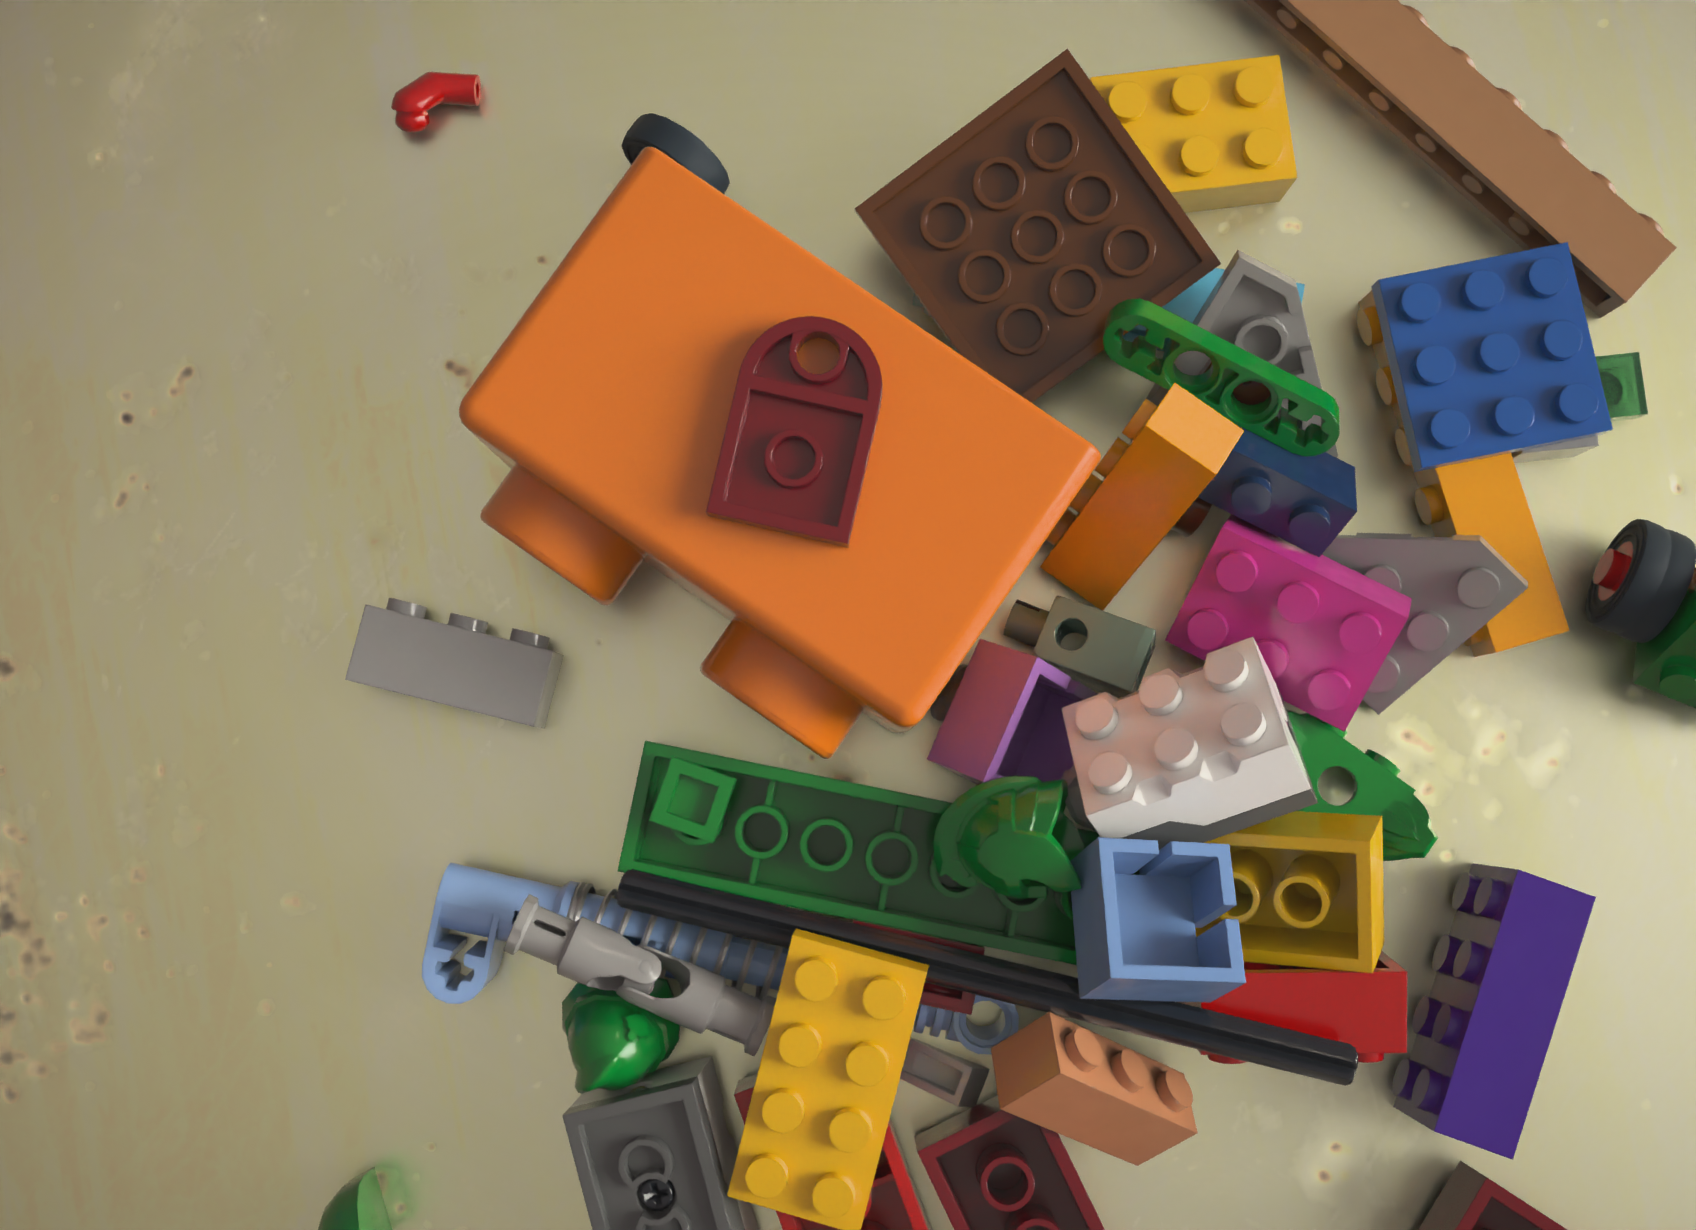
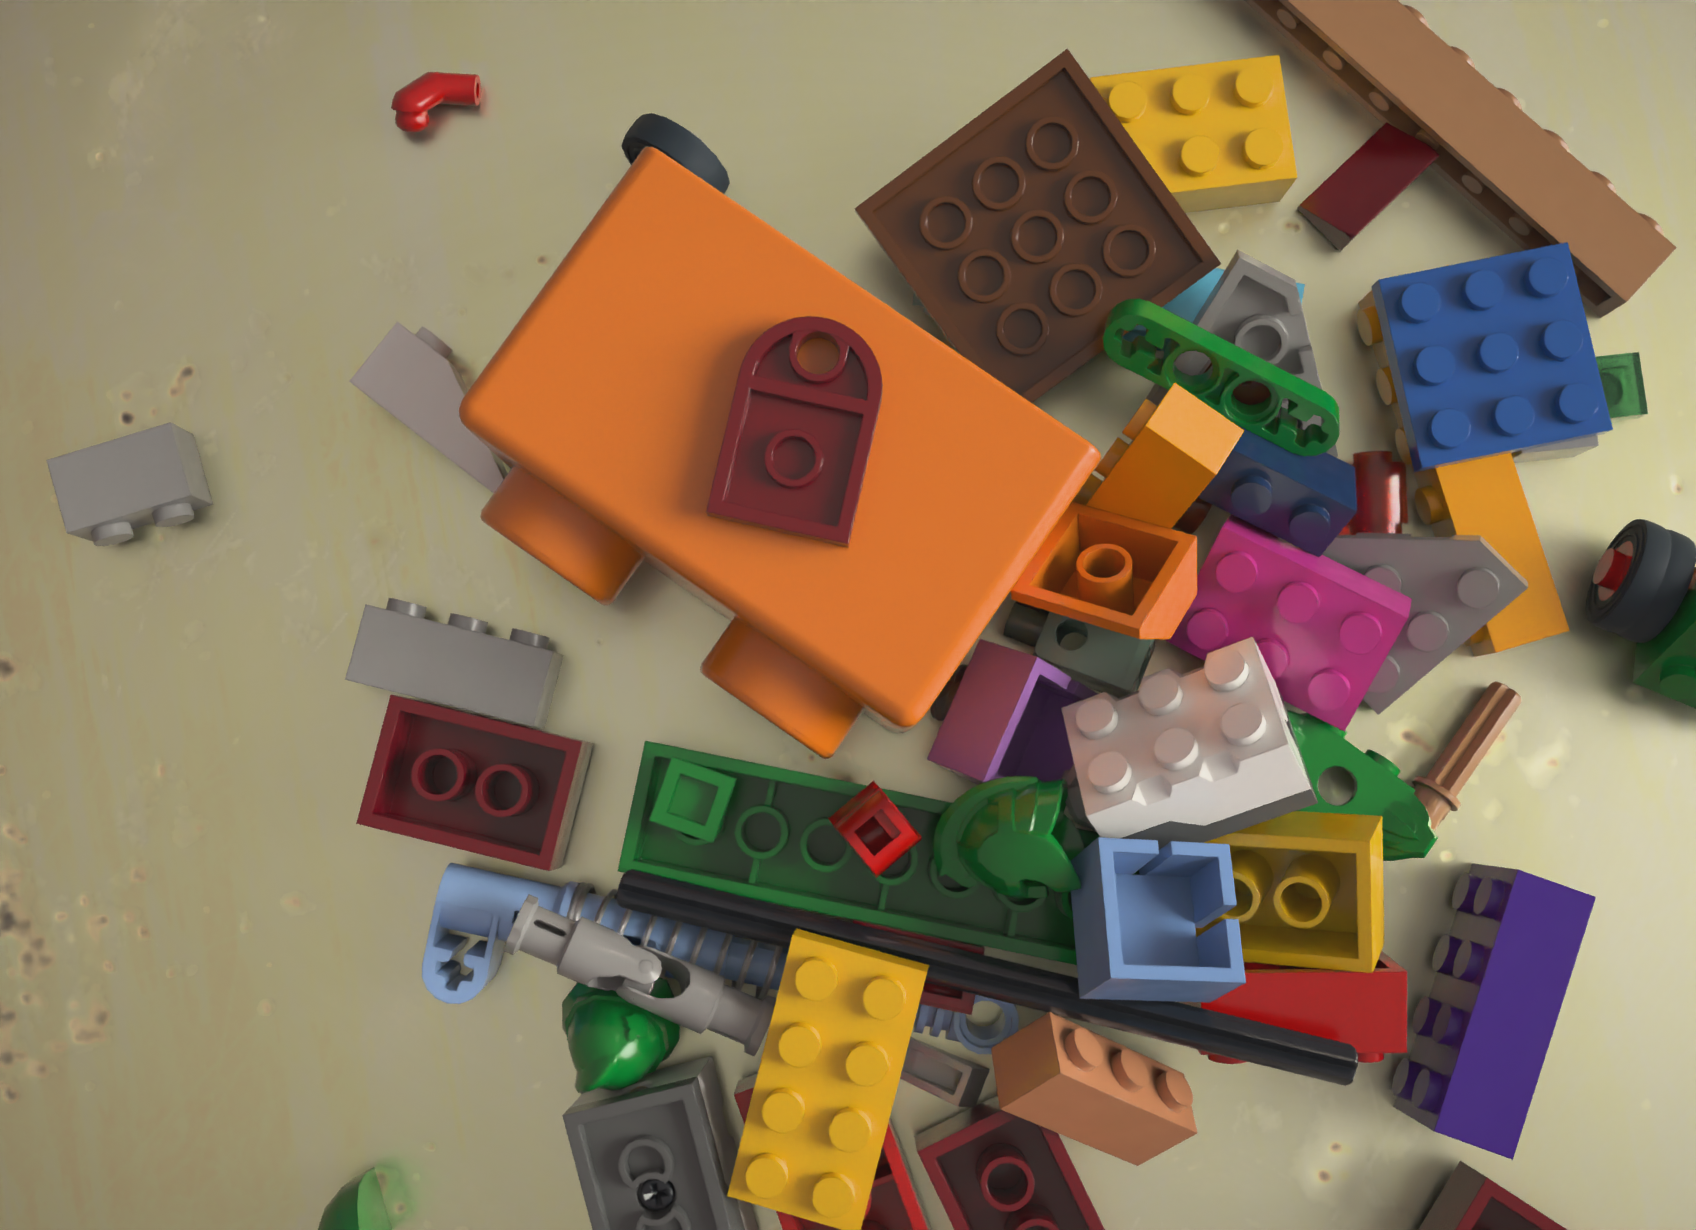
none -> light grey brick [46,422,213,546]
none -> white slope [349,322,508,493]
none -> dark red brick [356,695,593,871]
none -> red leg [828,780,922,878]
none -> orange slope [1011,502,1197,639]
none -> dark red slope [1297,122,1440,252]
none -> clear red brick [1344,451,1409,535]
none -> medium nougat axle [1412,681,1521,832]

